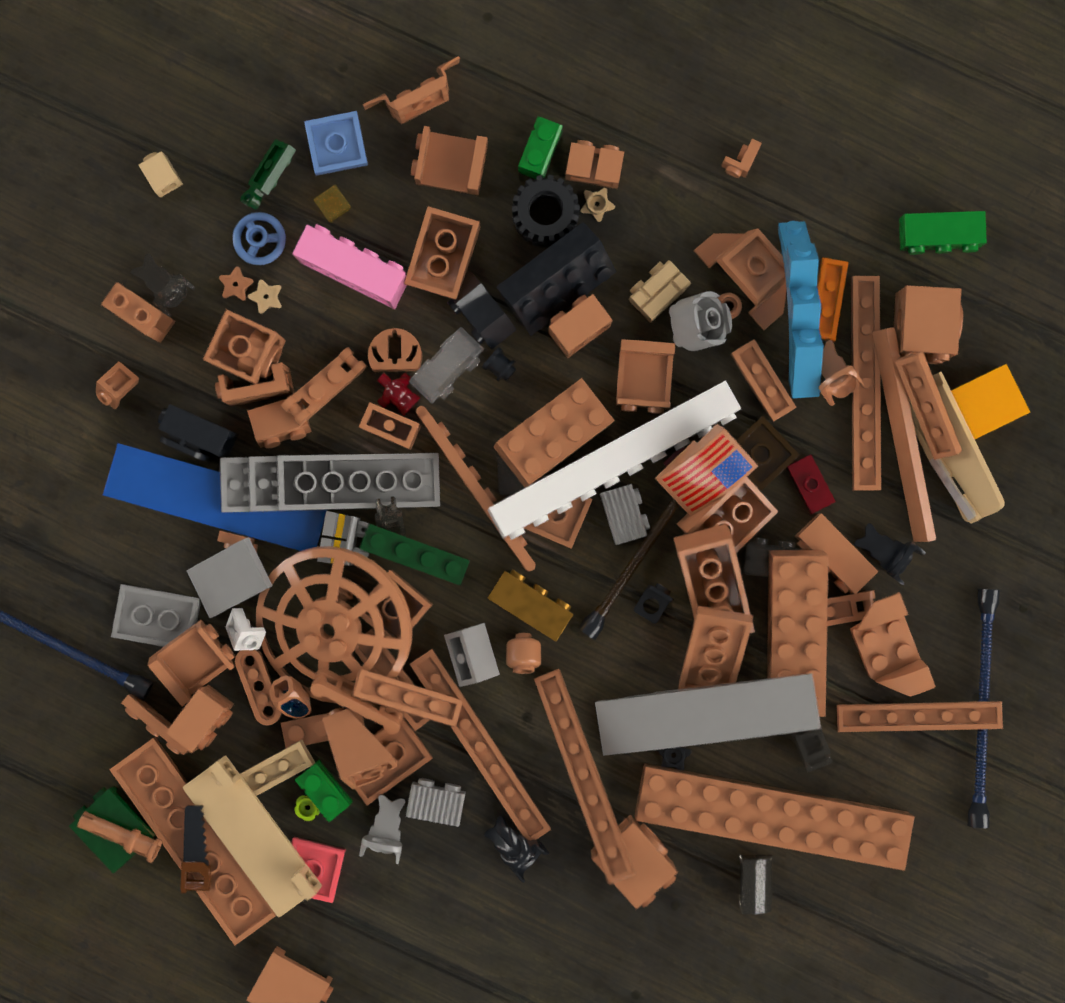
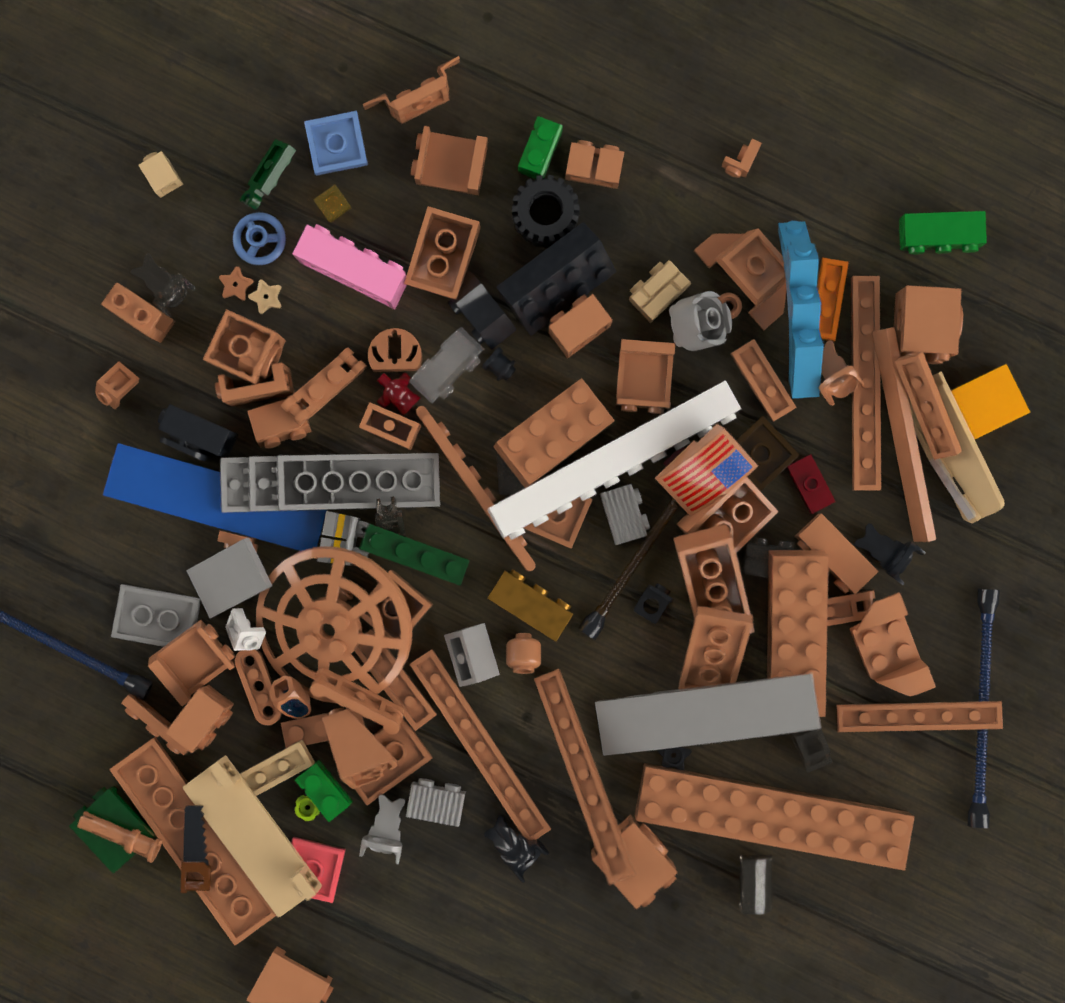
nougat plate [351,669,463,727] -> none
tan plate [581,188,615,222] -> none

